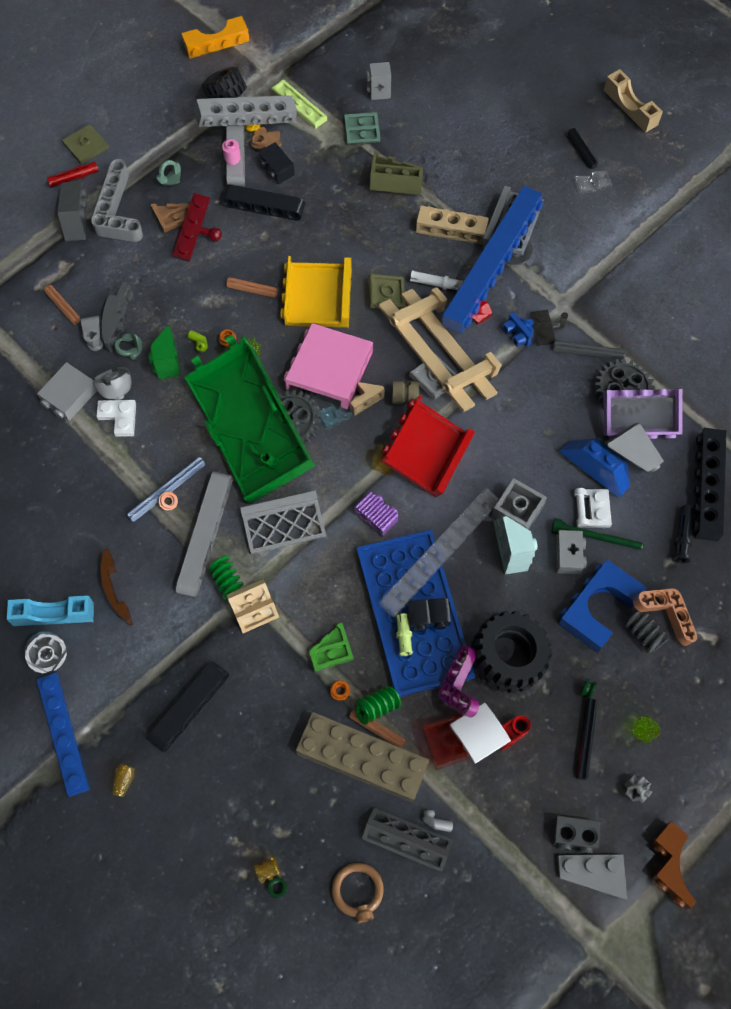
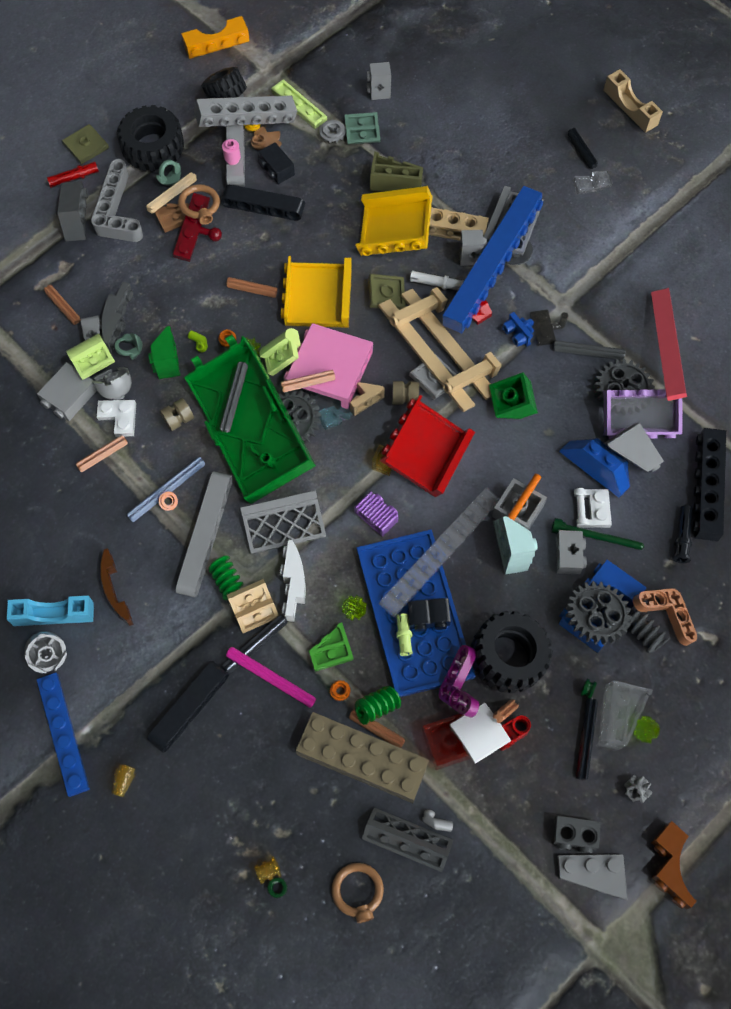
none -> yellowish green brick [66,333,115,380]
none -> nougat axle [76,435,128,472]
none -> black tyre [117,105,184,172]
none -> tan axle [146,172,197,214]
none -> dark tan wheel [160,398,194,431]
none -> medium nougat piece [178,184,220,225]
none -> dark grey axle [219,361,248,433]
none -> black axle [222,615,288,674]
none -> dark pink axle [226,647,316,708]
none -> yellowish green brick [260,328,301,376]
none -> white slope [280,540,306,622]
none -> axle [281,370,335,392]
none -> light grey gear [320,120,346,143]
none -> clear neon green gear [342,595,367,620]
none -> yellow panel [355,186,432,256]
none -> light grey brick [459,230,487,266]
none -> green slope [489,372,538,419]
none -> nougat axle [493,699,519,723]
none -> orange bar [507,473,542,520]
none -> dark grey gear [565,581,632,645]
none -> clear wedge [598,680,653,750]
none -> coral tile [651,288,687,401]

